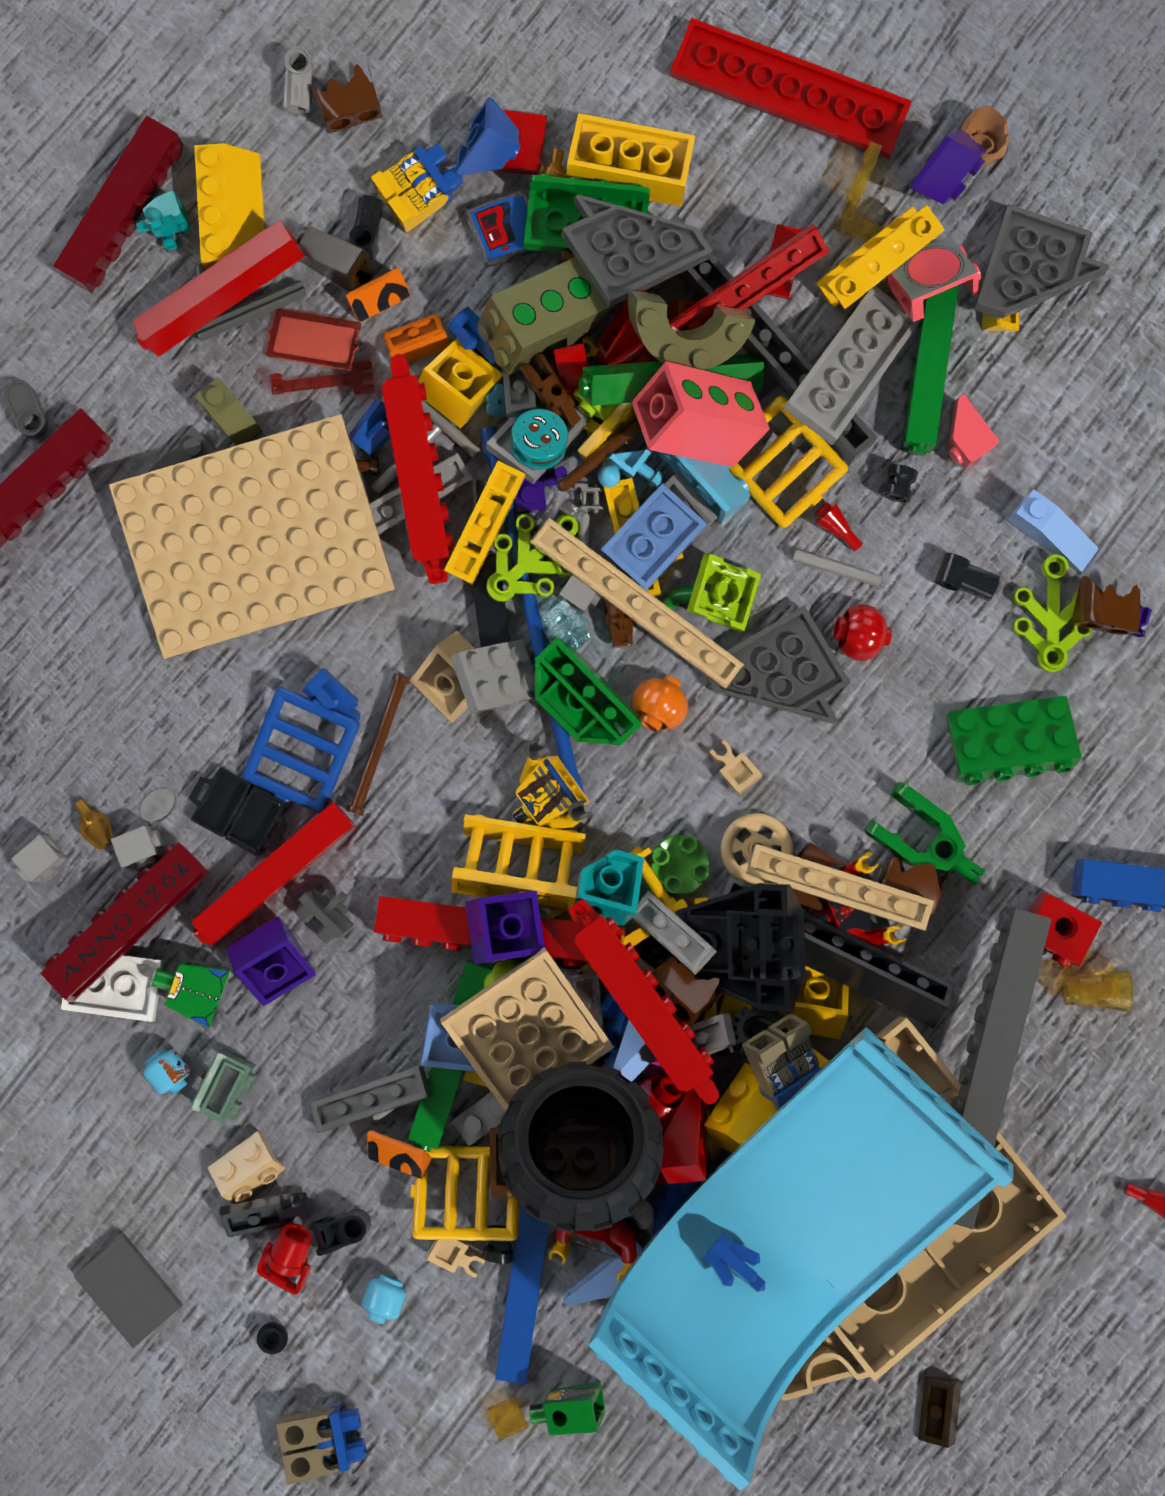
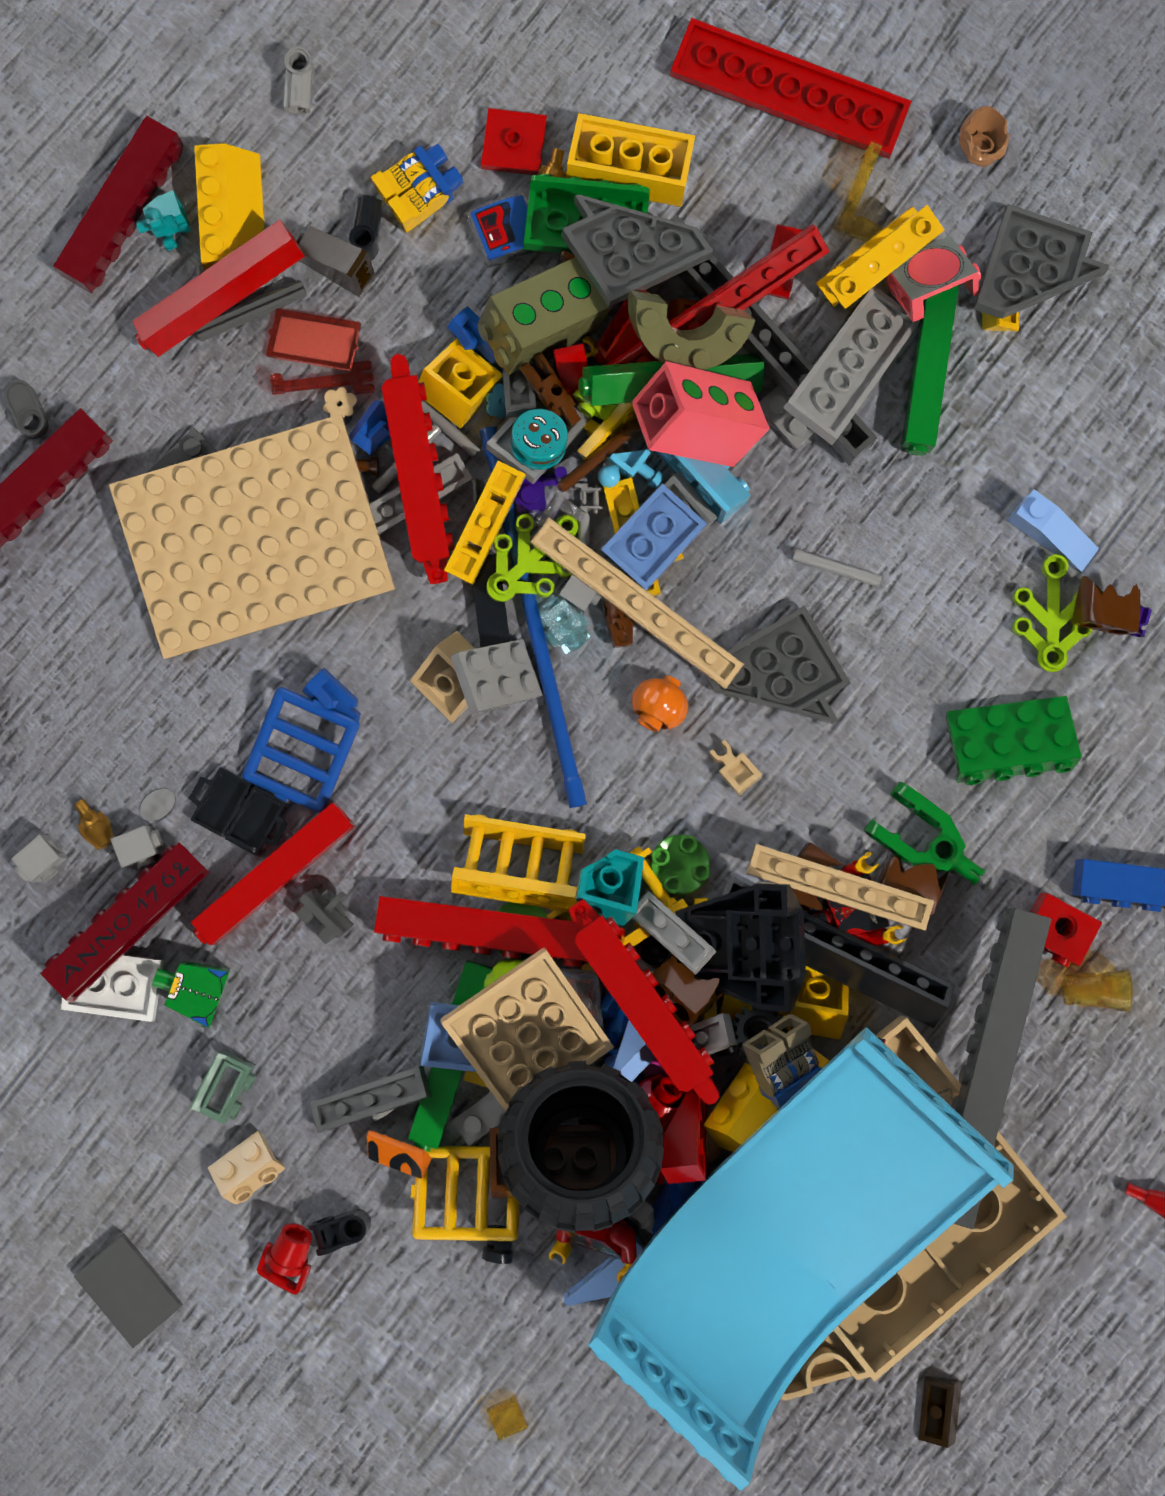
medium azure head [143,1048,190,1096] -> none
olive slope [195,377,263,446] -> none
black hinge [219,1192,309,1238] -> none
dark purple slope [226,916,316,1006] -> none
black plate [257,1322,288,1354] -> none
dark tan hips [276,1404,367,1485] -> none
reddish brown piece [311,64,382,134] -> none
orange slope [346,267,410,322] -> none
reddish brown bar [346,673,411,816] -> none
medium azure head [361,1274,407,1324] -> none
orange slope [382,313,450,364] -> none
tan plate [426,1240,485,1278] -> none
blue slope [456,97,520,175] -> none
dark purple slope [465,891,545,964] -> none
blue tile [495,1205,549,1384] -> none
torso [513,738,593,829] -> none
green torso [529,1381,606,1435] -> none
green wedge [535,636,643,745] -> none
green arm [661,585,694,610] -> none
lime brick [686,553,761,631] -> none
blue rock [703,1233,766,1292] -> none
tan plate [721,813,793,885] -> none
yellow bar [728,396,848,528] -> none
red cone [814,502,863,552] -> none
red plant [833,604,892,661] -> none
black wheel [881,464,918,503] -> none
dark purple slope [909,129,987,205] -> none
black piece [934,553,1000,601] -> none
coral slope [947,394,1000,470] -> none
none -> tan plant [323,387,357,419]

